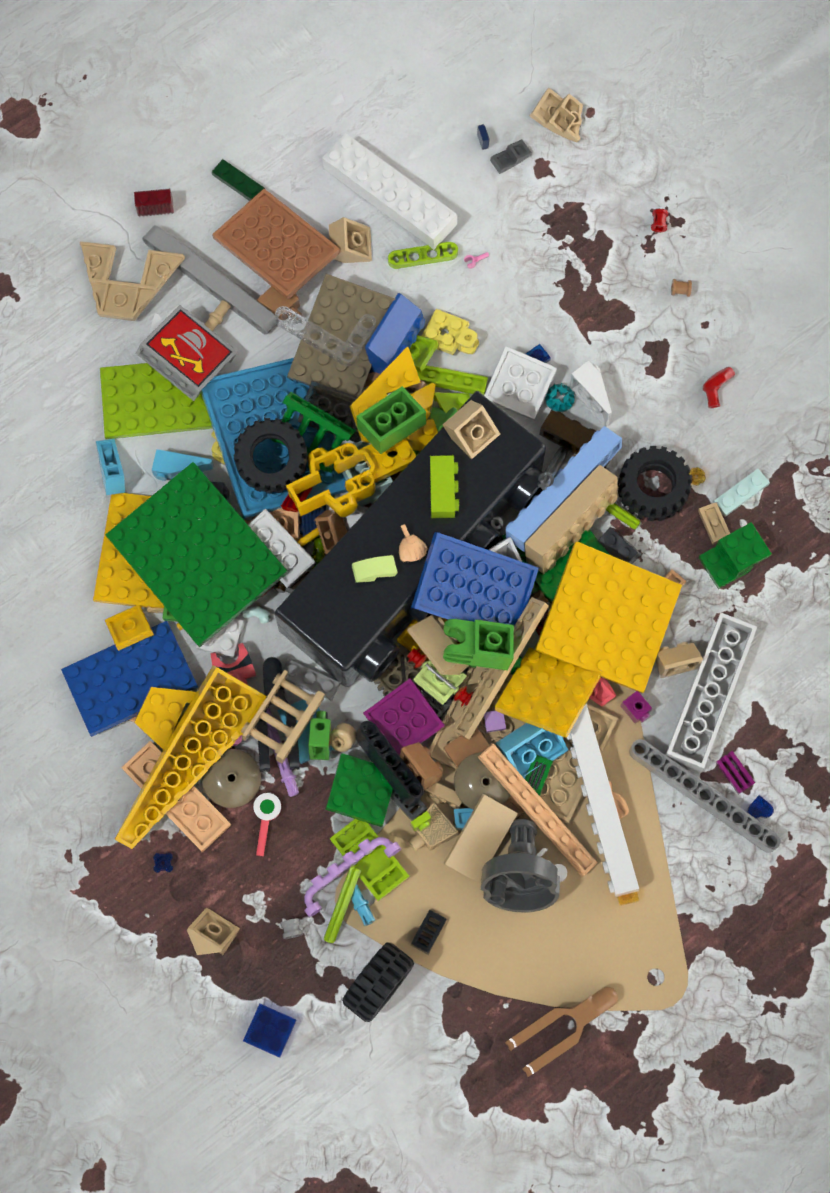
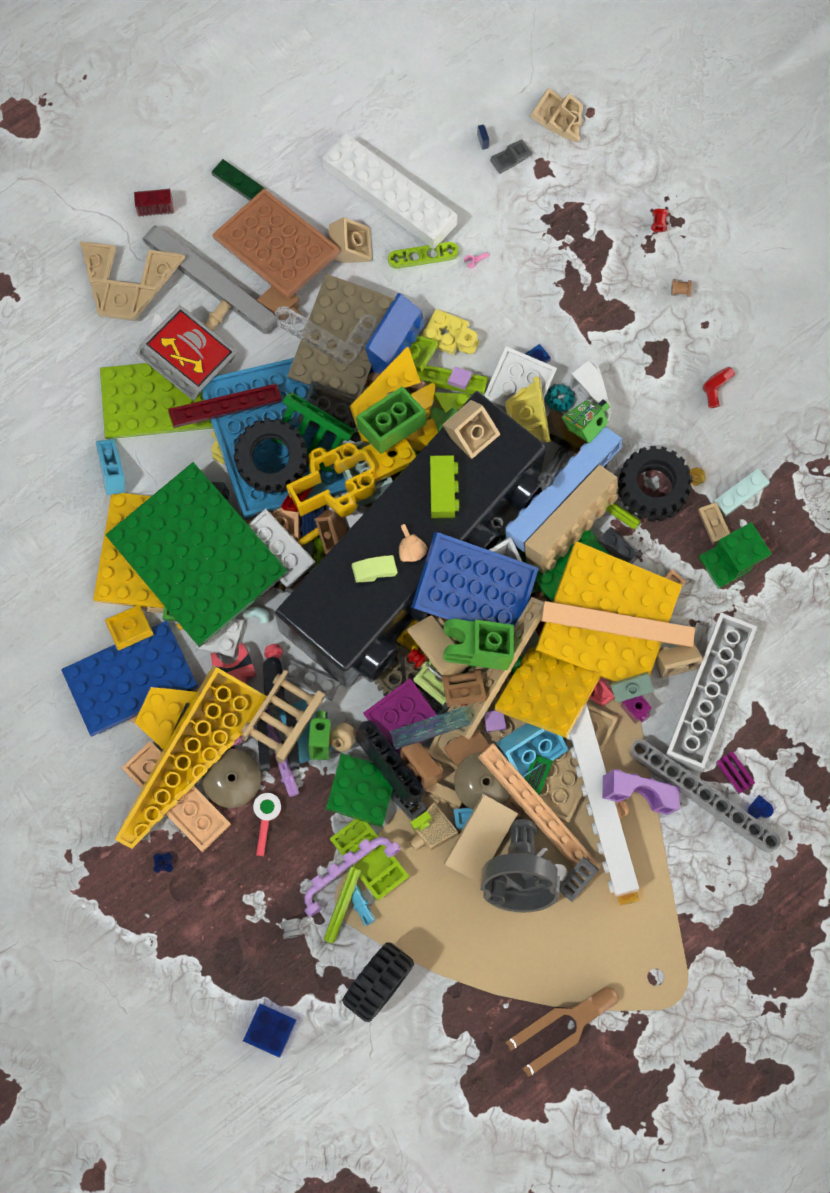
medium azure slope [152,449,214,481] -> none
tan slope [187,908,240,955] -> none
black slope [411,910,447,955] -> none
none -> dark red tile [168,383,282,428]
none -> coral plate [264,644,283,659]
none -> clear light blue plate [390,706,471,749]
none -> medium nougat plate [441,669,486,707]
none -> lavender tile [448,367,472,390]
none -> light yellow wing [505,376,551,442]
none -> light nougat tile [541,601,695,648]
none -> dark grey slope [560,857,599,902]
none -> bright green torso [562,399,610,443]
none -> medium lavender arch [602,769,680,815]
none -> sand green plate [610,672,654,703]

